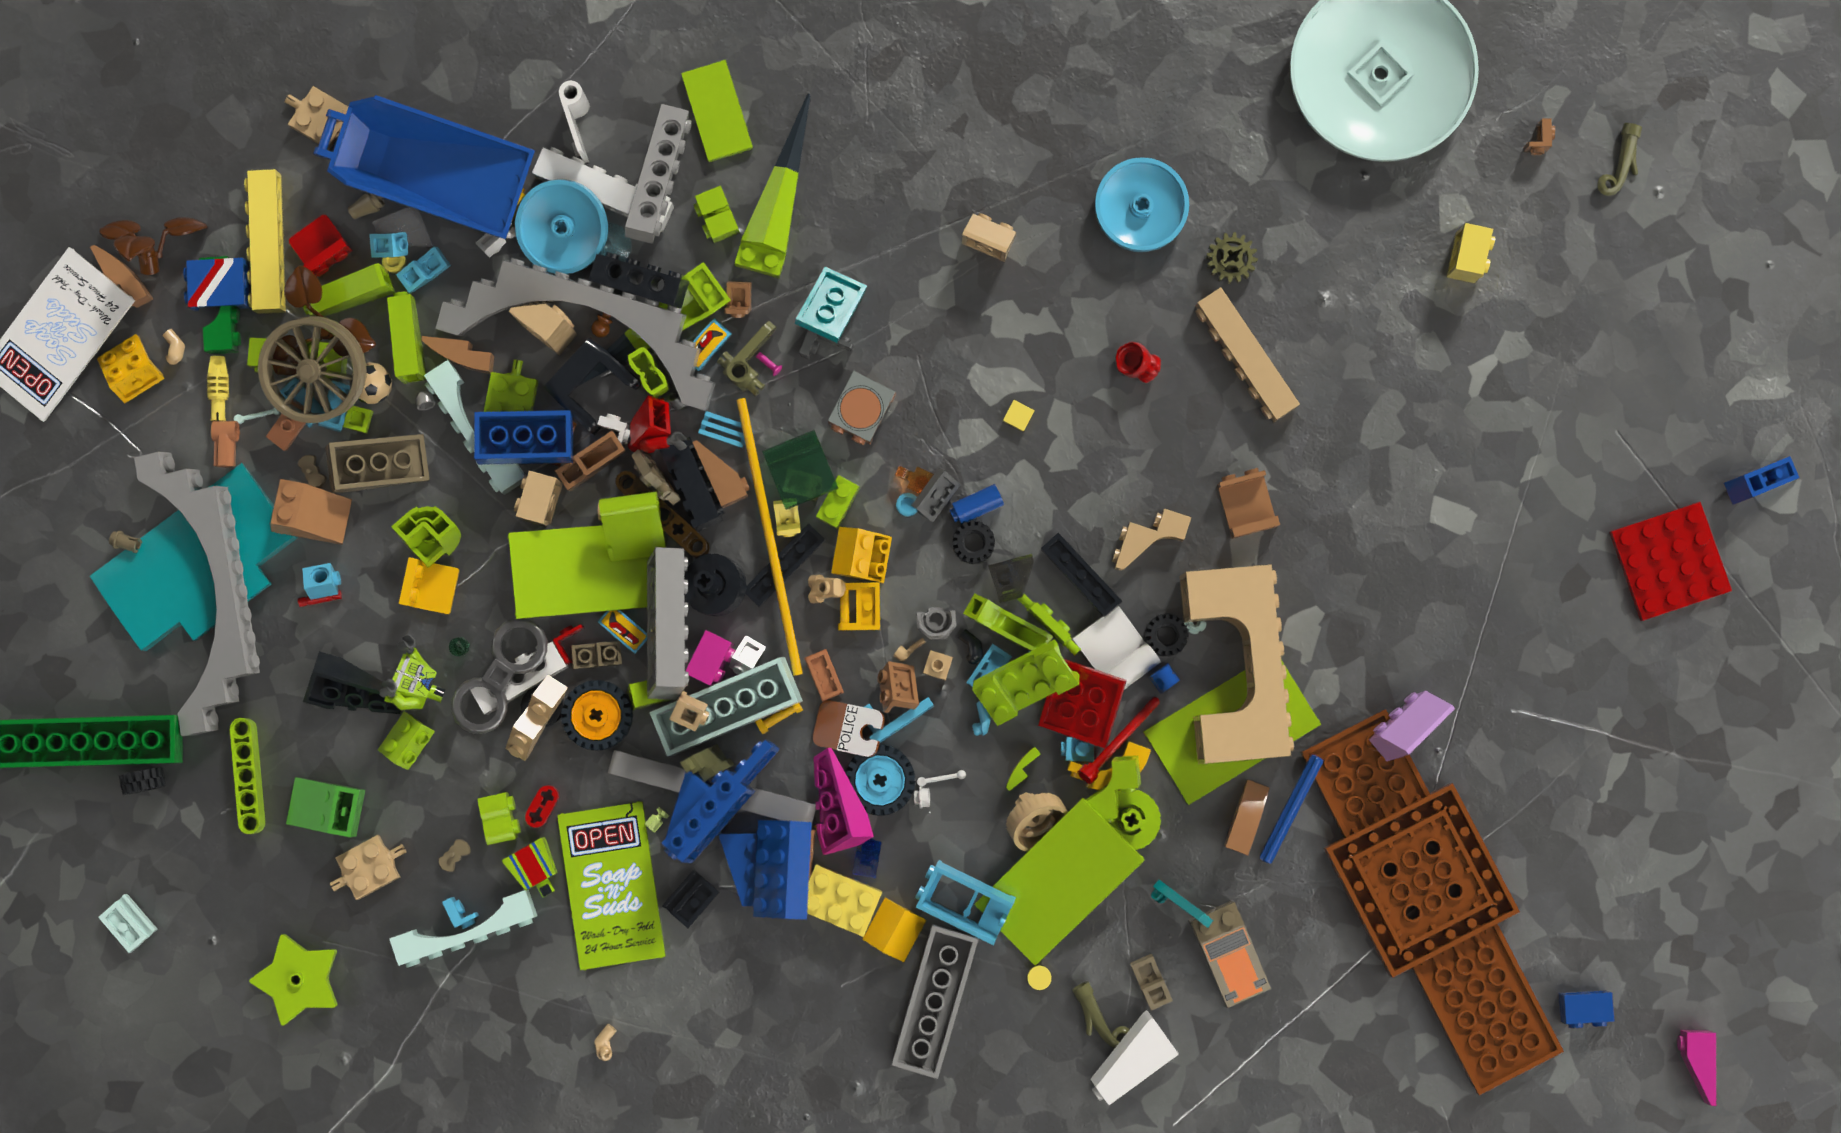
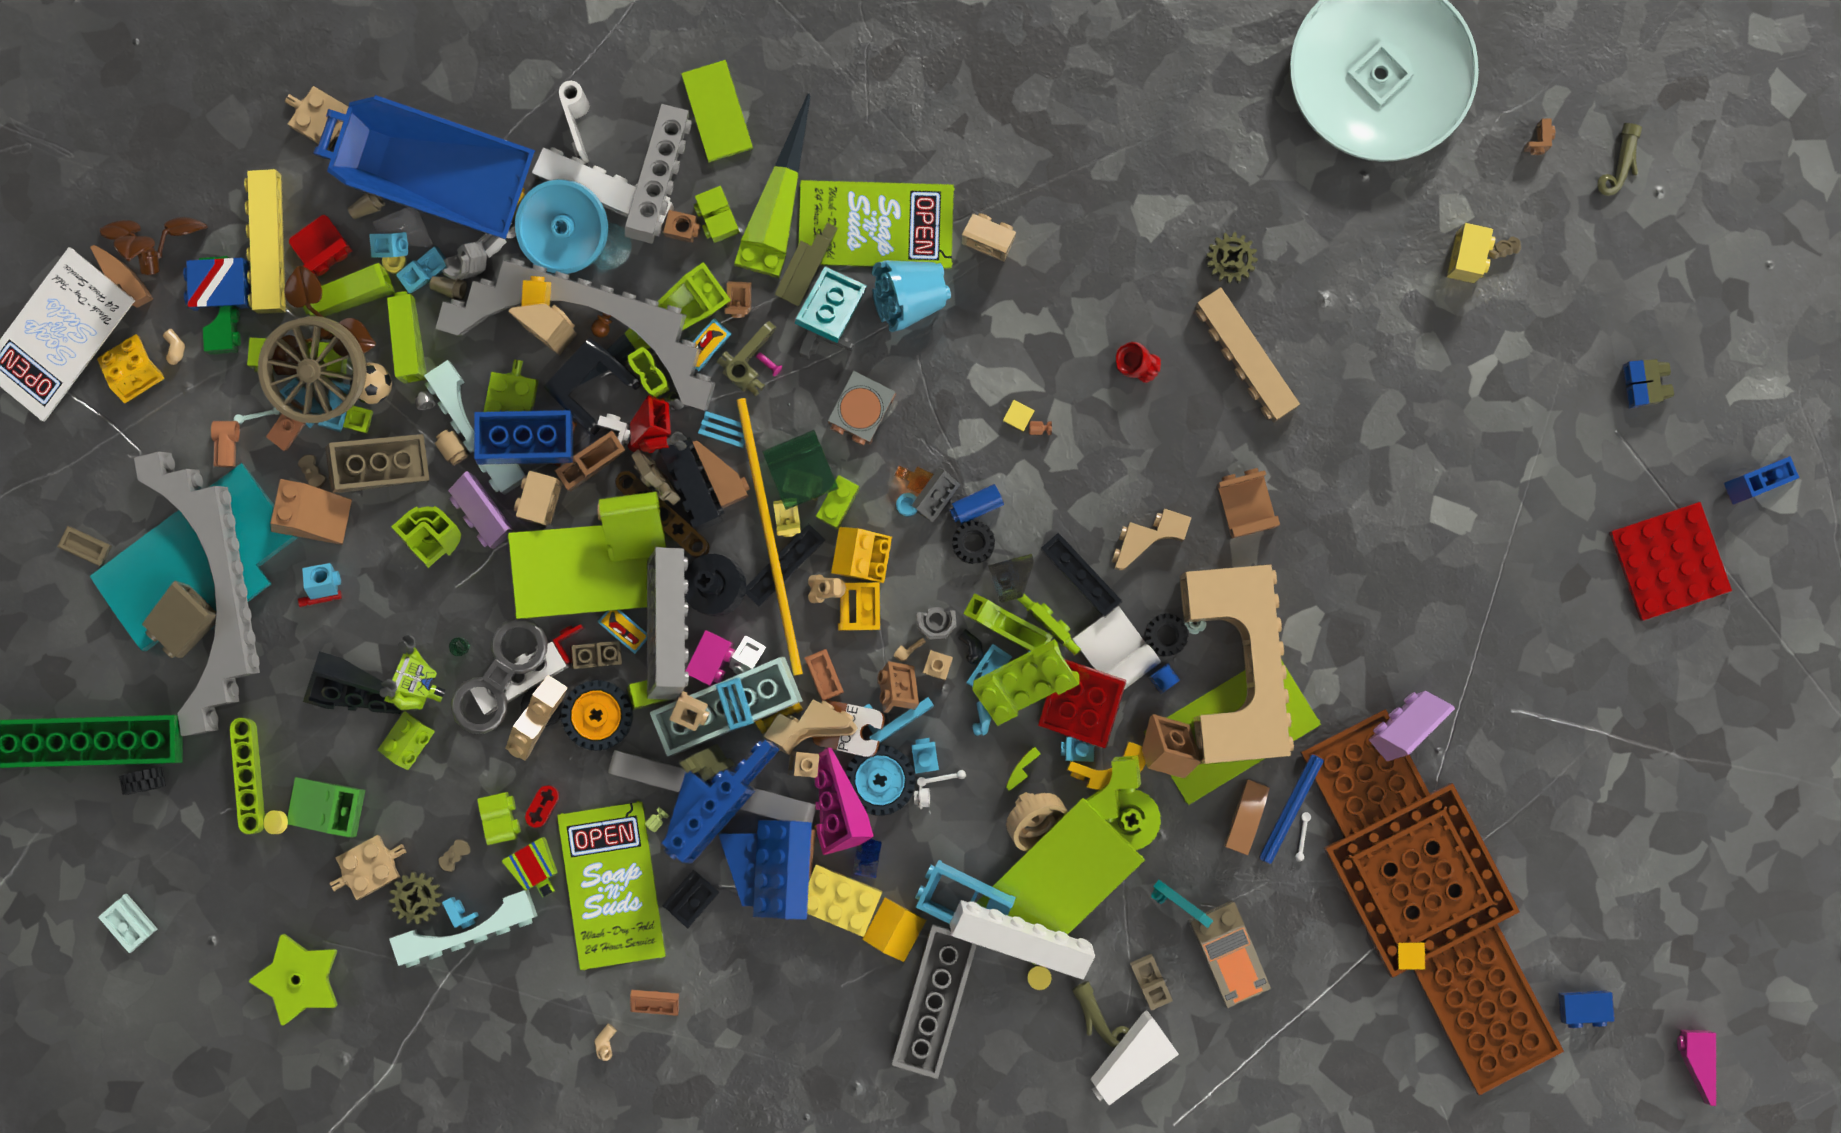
dark tan pin [109,531,142,553] -> none
light yellow hinge [207,356,229,421] -> none
yellow bracket [399,557,460,614] -> none
medium nougat slope [421,336,495,374] -> none
black brick [589,251,689,309] -> none
red piece [1077,697,1160,784] -> none
medium azure dish [1095,158,1189,252] -> none
none -> dark tan tile [57,526,112,567]
none -> dark tan slope [142,581,217,658]
none -> light yellow tile [264,810,288,834]
none -> olive gear [389,872,443,924]
none -> dark tan cone [430,276,467,300]
none -> tan brick [435,430,468,466]
none -> light grey hair [442,241,487,280]
none -> lavender slope [448,471,515,549]
none -> yellow brick [521,276,551,307]
none -> nougat plate [630,990,679,1016]
none -> medium nougat brick [663,210,701,243]
none -> medium azure tile [716,677,754,731]
none -> tan arch [764,699,858,755]
none -> olive piece [774,223,838,307]
none -> tan bracket [788,751,819,778]
none -> lime piece [799,180,955,269]
none -> medium azure cone [872,260,951,332]
none -> medium azure bracket [911,738,939,774]
none -> white brick [950,900,1095,980]
none -> nougat piece [1029,421,1052,435]
none -> medium nougat slope [1142,714,1202,778]
none -> white hinge [1295,812,1311,862]
none -> yellow sticker [1398,943,1425,969]
none -> dark tan piece [1488,237,1521,259]
none -> hips [1623,359,1674,409]

